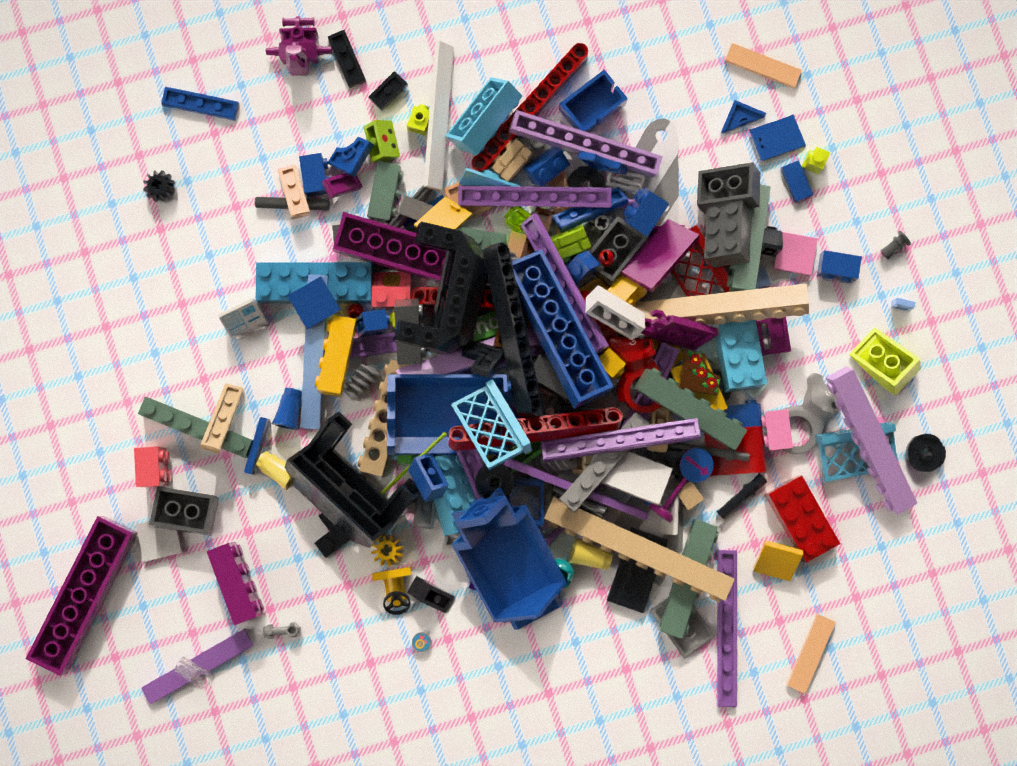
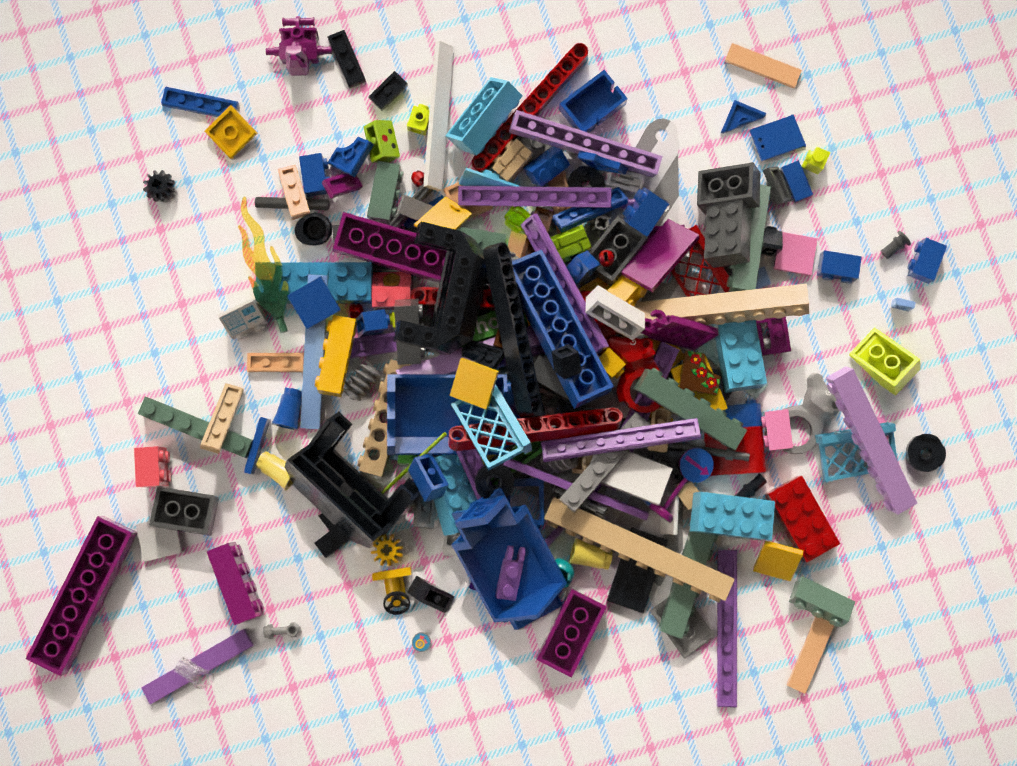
none -> yellow tile [204,105,258,159]
none -> piece [238,196,289,333]
none -> light nougat tile [247,353,304,372]
none -> black piece [294,212,332,246]
none -> red hinge [411,170,424,187]
none -> yellow tile [450,358,499,409]
none -> medium lavender hinge [495,545,525,601]
none -> magenta brick [536,588,607,678]
none -> black panel [551,344,582,380]
none -> medium azure brick [690,492,775,541]
none -> dark grey tile [763,166,792,205]
none -> sand green brick [788,576,856,627]
none -> blue brick [907,237,947,284]

